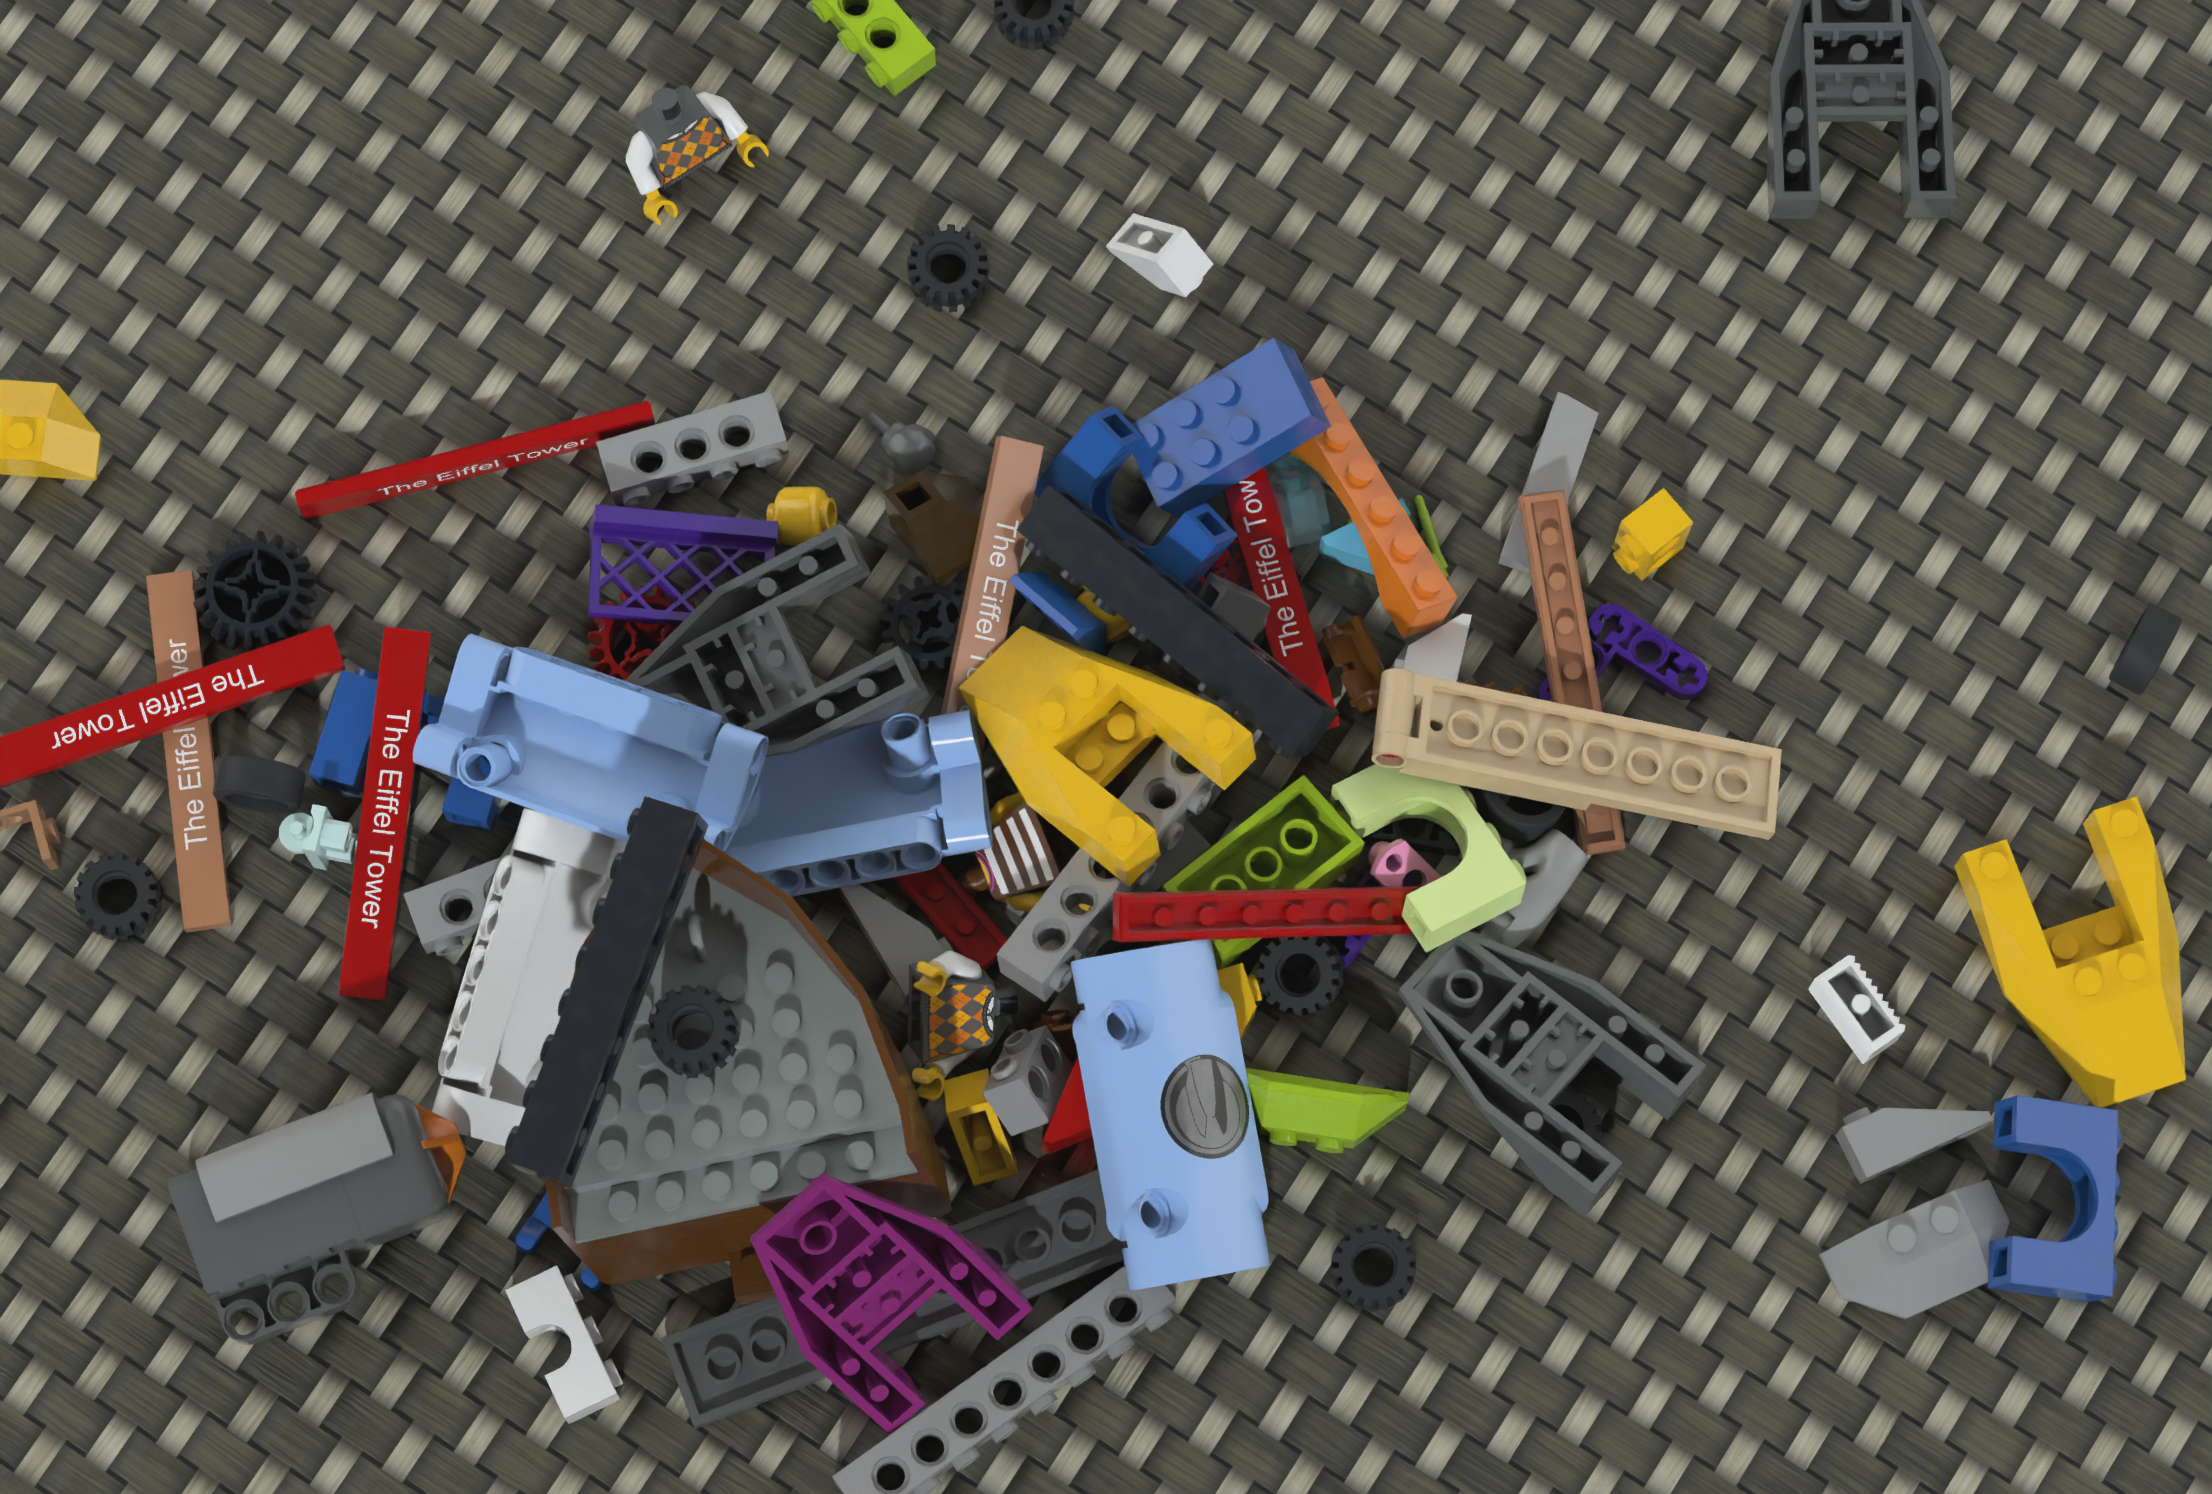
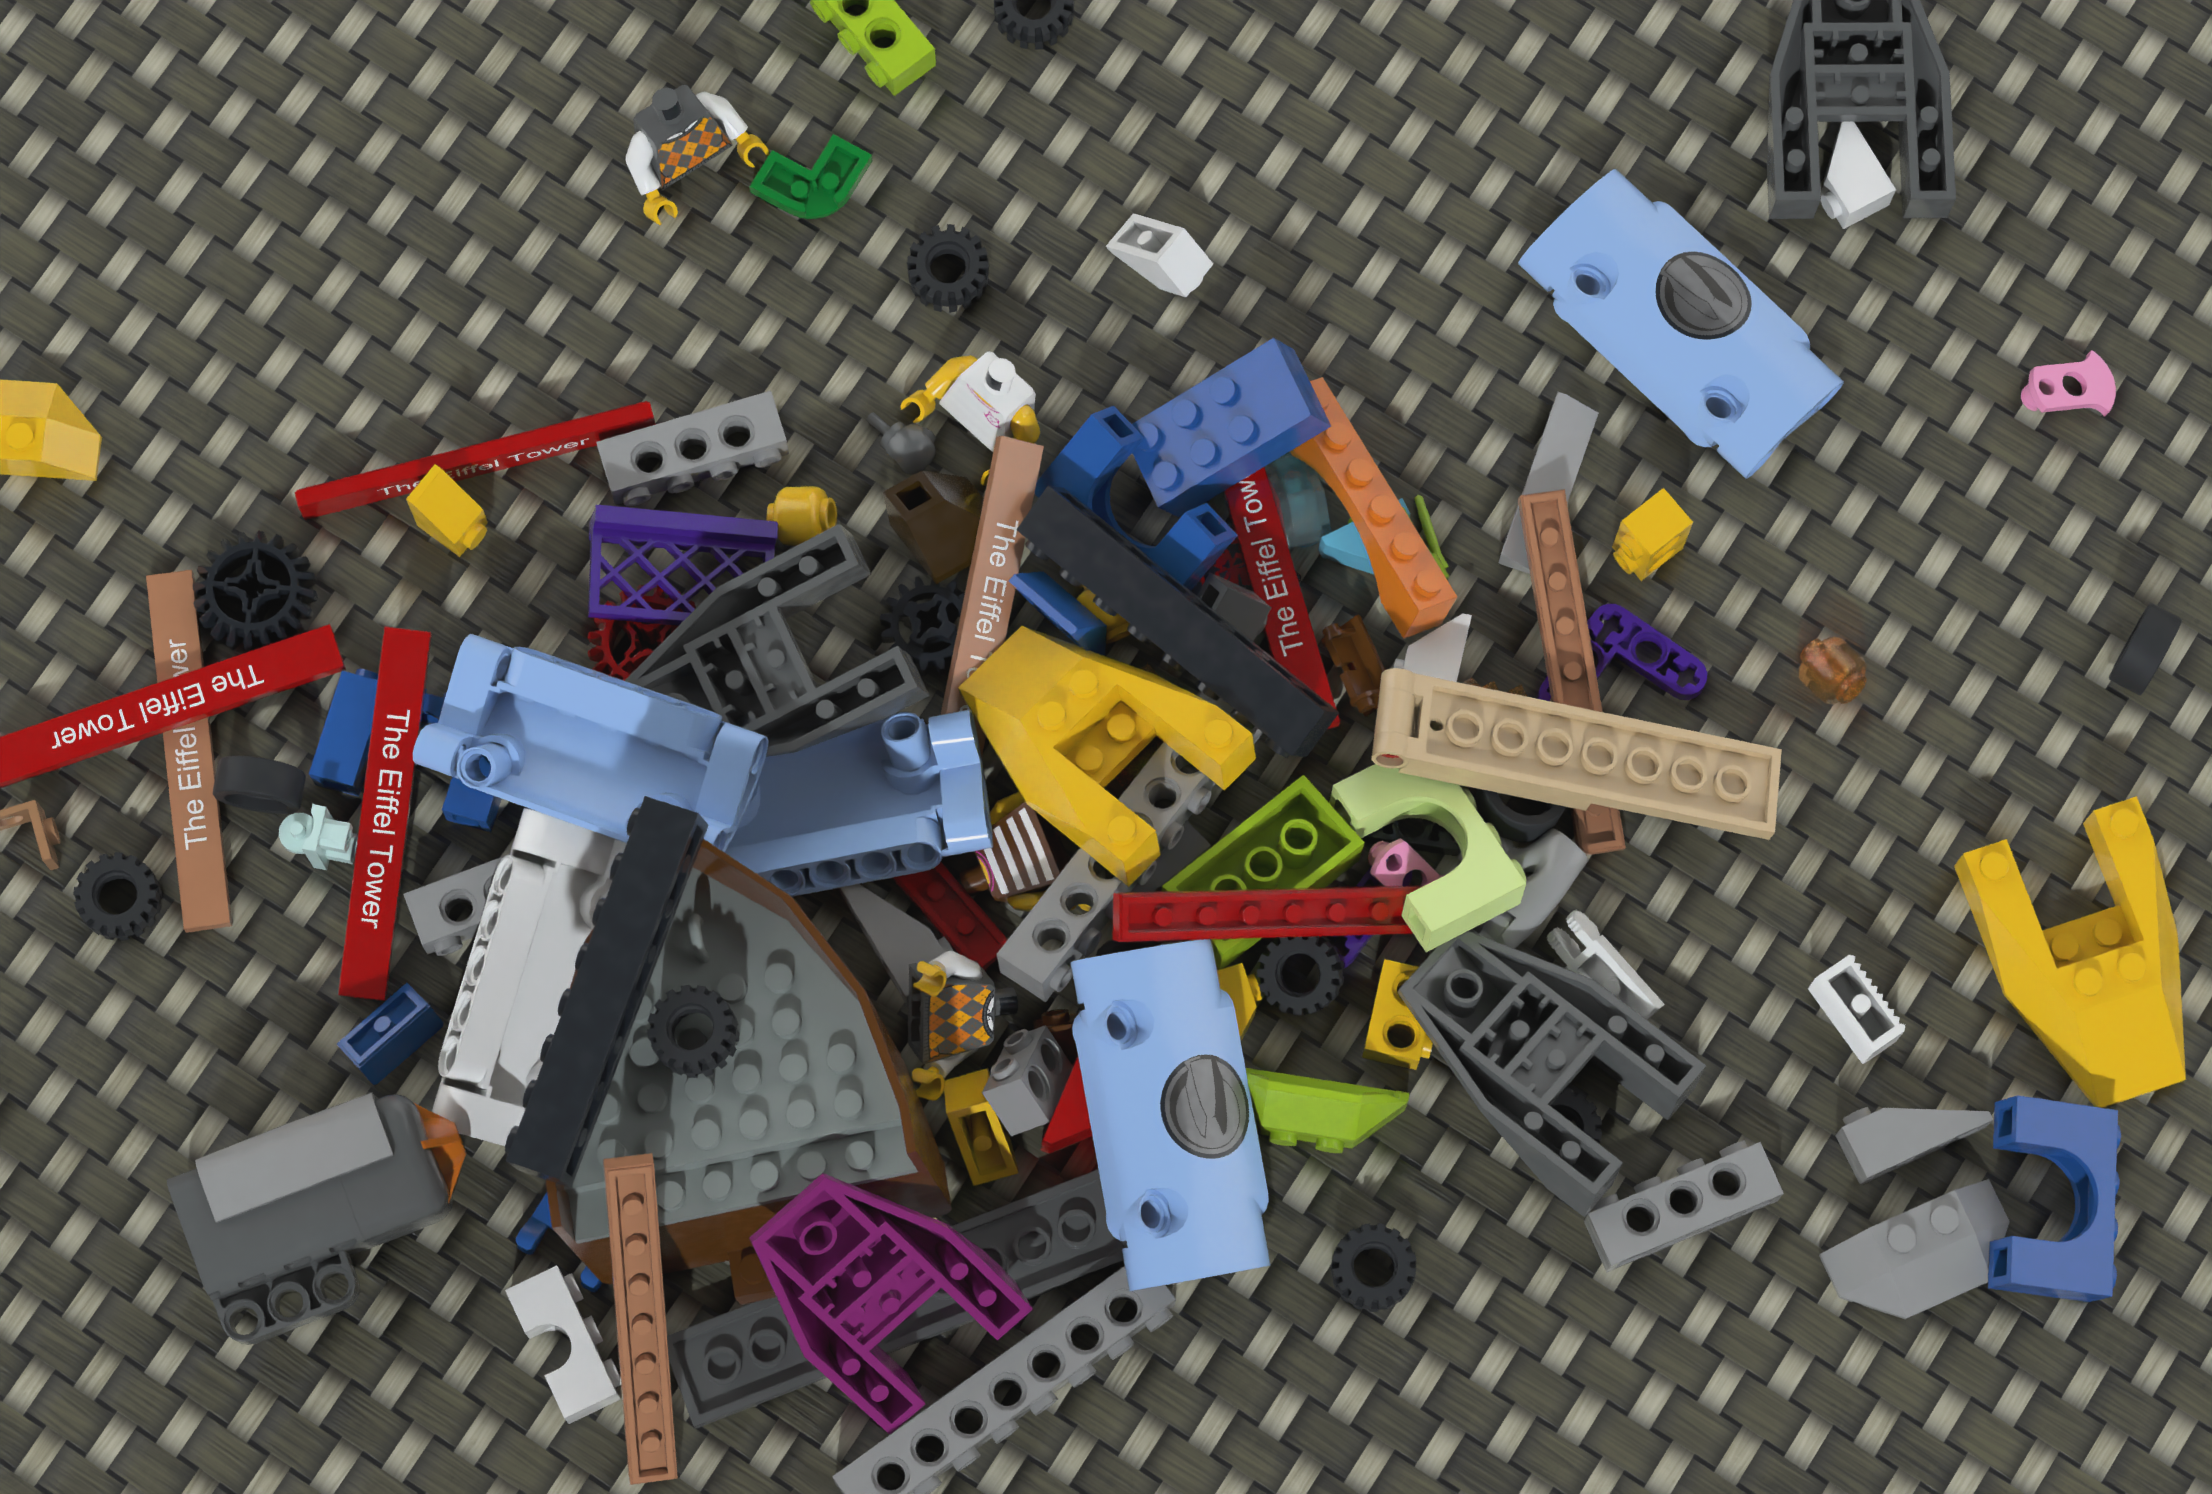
none -> blue slope [337,983,443,1085]
none -> yellow slope [406,464,488,557]
none -> nougat tile [603,1153,678,1485]
none -> green plate [749,134,873,219]
none -> torso [901,351,1040,486]
none -> yellow brick [1362,959,1433,1070]
none -> light blue panel [1518,169,1844,479]
none -> white hinge [1547,909,1665,1020]
none -> light grey brick [1584,1140,1784,1273]
none -> clear orange head [1798,637,1867,704]
none -> white slope [1821,122,1896,229]
none -> bright pink piece [2021,350,2116,416]

